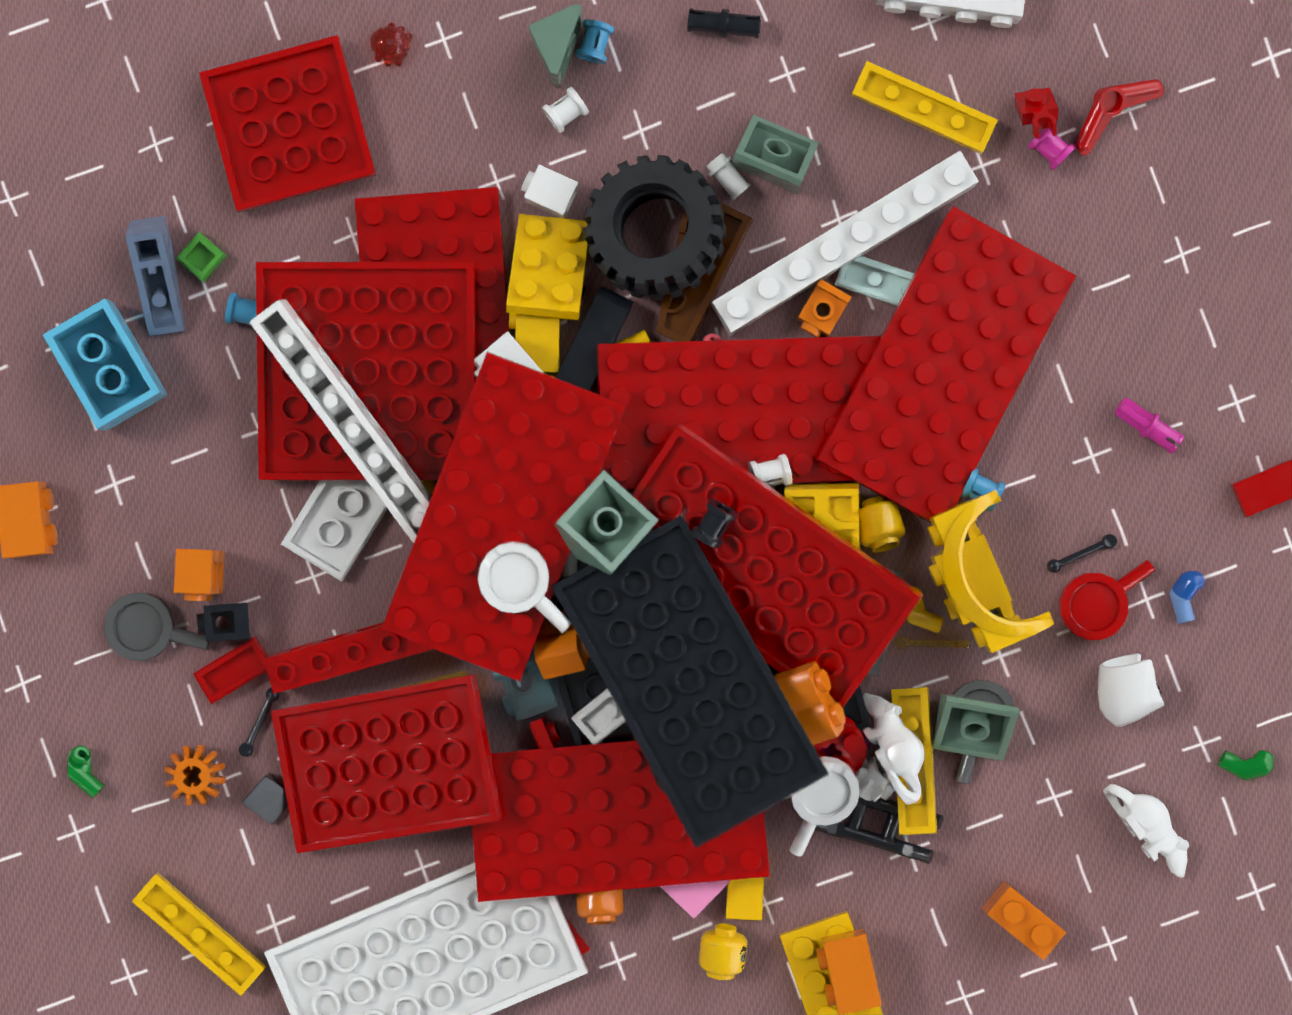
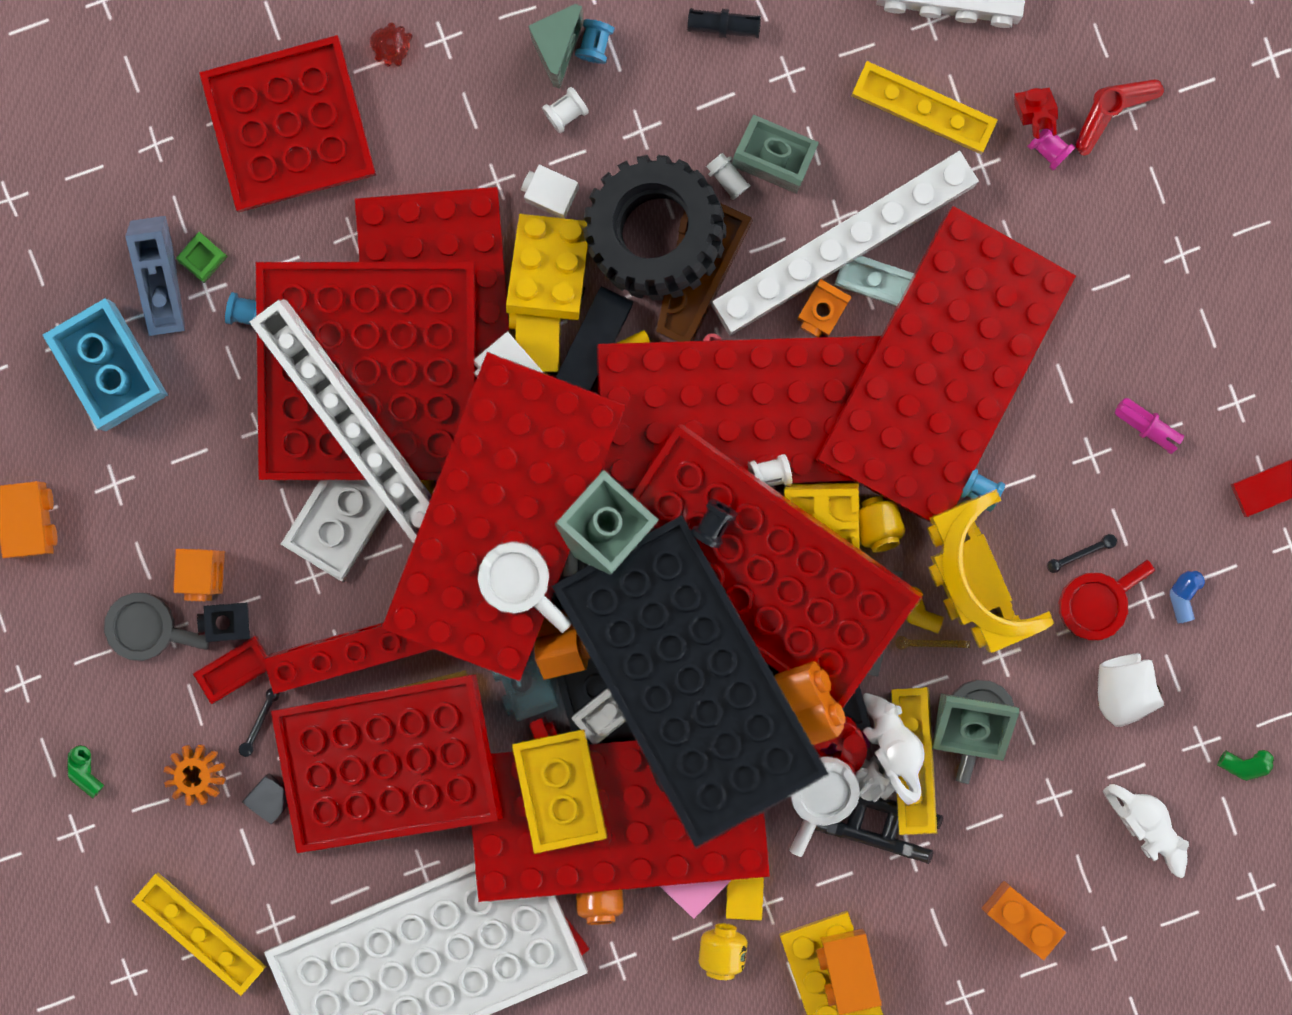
none -> yellow plate [512,729,608,854]

